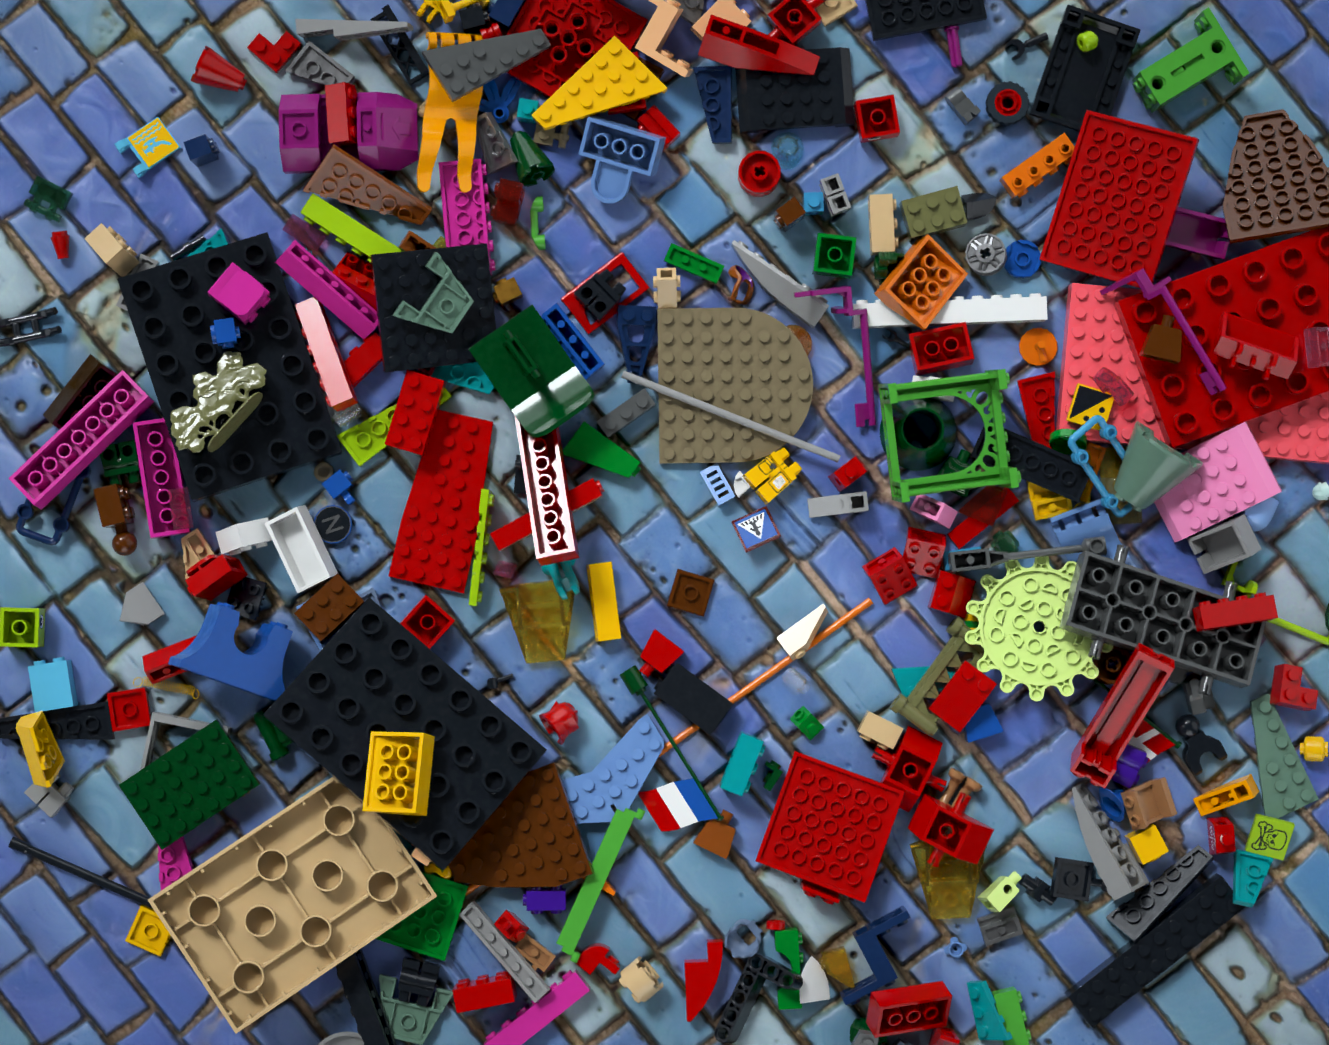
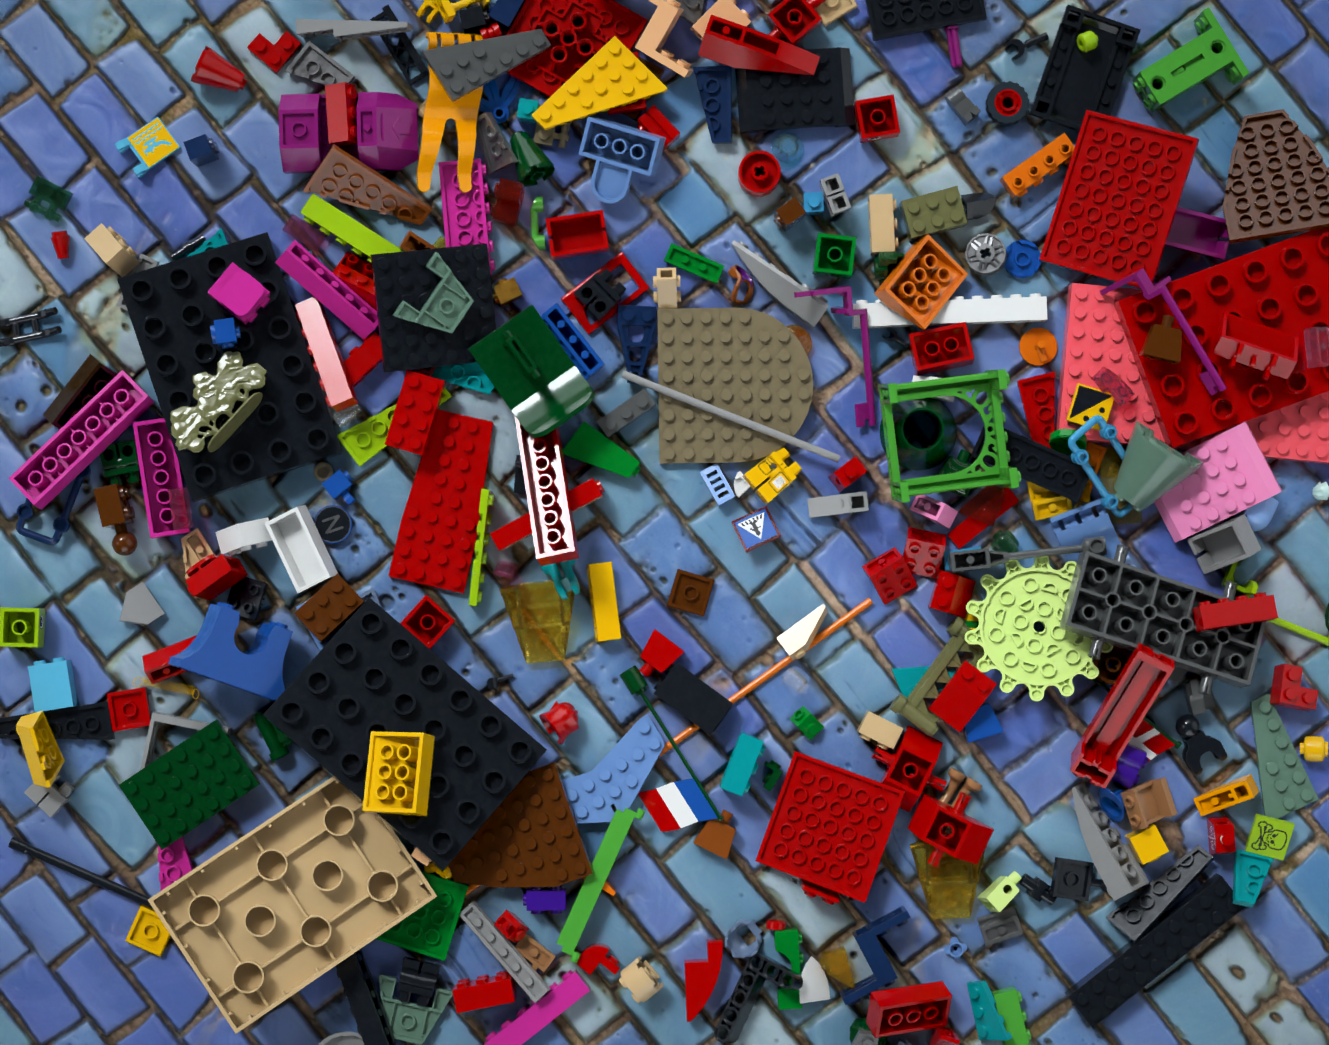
none -> red piece [545,210,609,260]

